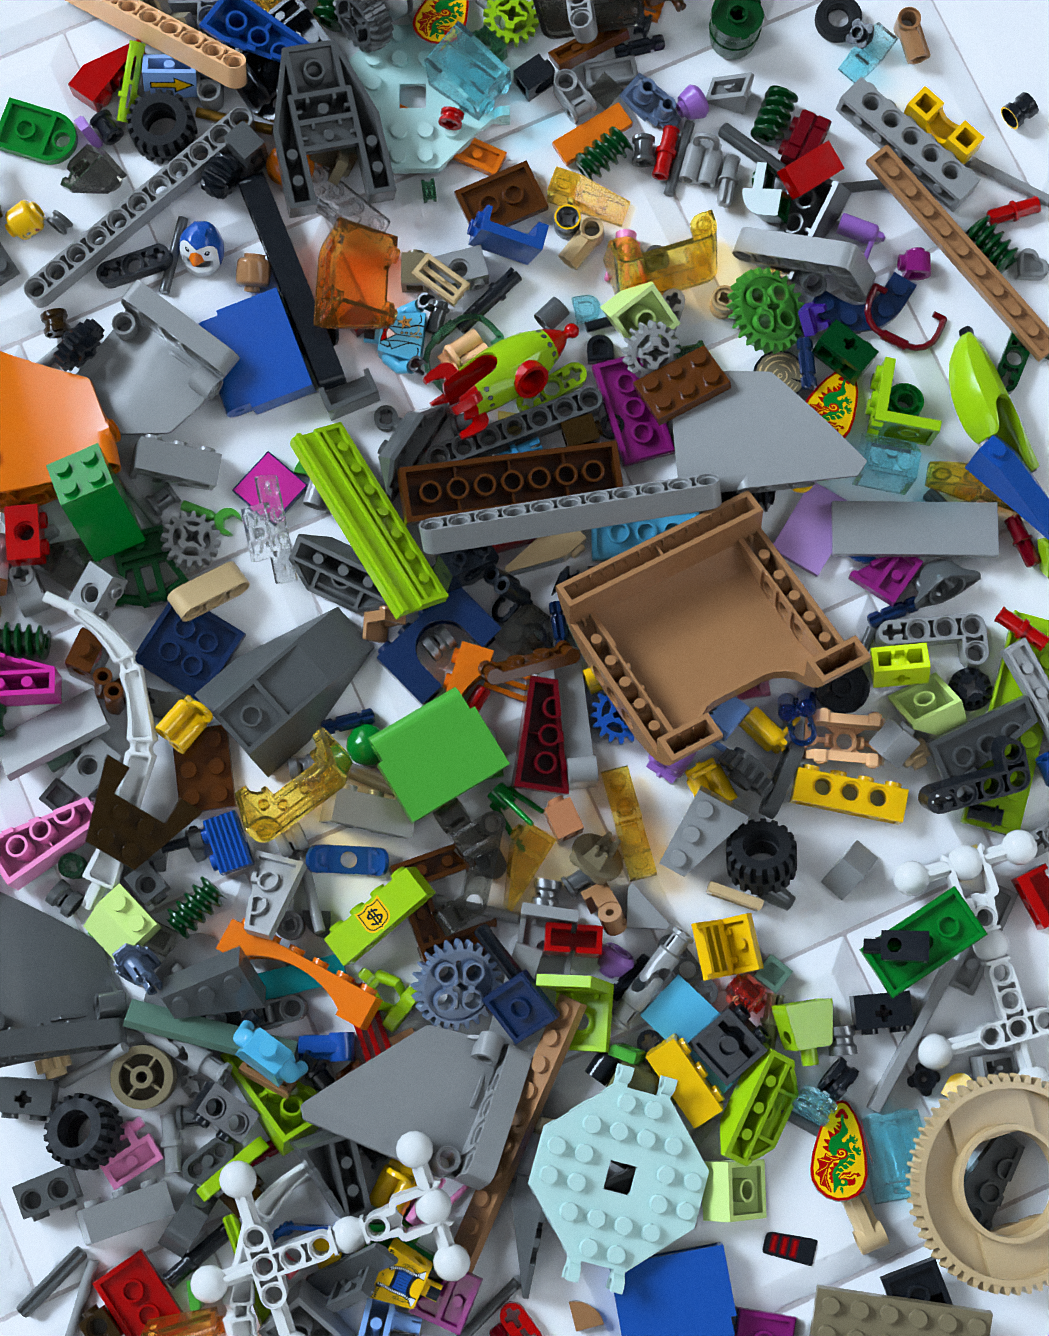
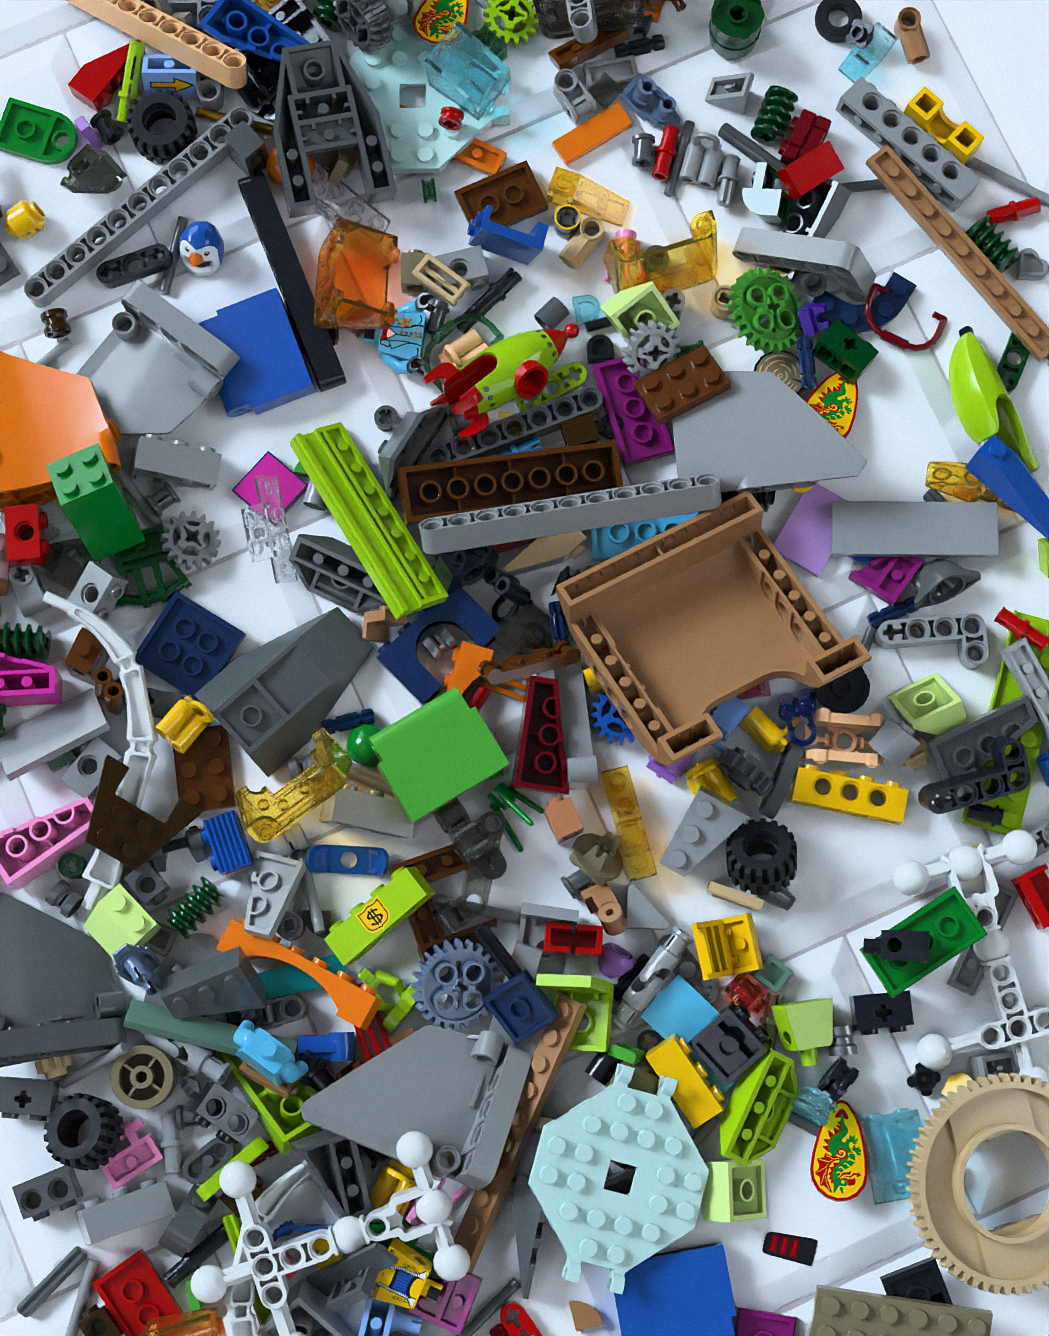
dark grey tile [38,777,79,811] -> none
dark grey bush [46,210,73,236] -> none
black gear [53,318,105,372] -> none
tan beam [167,561,250,622] -> none
bright green piece [180,500,243,537] -> none
black gear [199,152,242,199] -> none
medium nougat head [236,253,271,293] -> none
dark grey panel [318,368,381,421] -> none
clear yellow slope [503,821,557,911] -> none
black brick [513,53,555,102] -> none
flat silver wheel [531,878,562,907] -> none
dark green piece [575,126,634,185] -> none
medium lavender cone [676,84,709,120] -> none
light grey slope [821,840,878,900] -> none
medium lavender piece [836,213,886,260] -> none
tan piece [841,1192,890,1256] -> none
clear light blue slope [852,432,921,495] -> none
lime bracket [865,357,942,446] -> none
light grey tile [866,958,959,1113] -> none
neon yellow brick [870,643,931,688] -> none
green wheel [887,383,924,416] -> none
magenta plate [897,247,931,280] -> none
black gear [948,667,993,711] -> none
dark grey wing [964,1133,1025,1230] -> none
black wheel [1001,92,1039,129] -> none
dark red axle [1004,514,1041,568] -> none

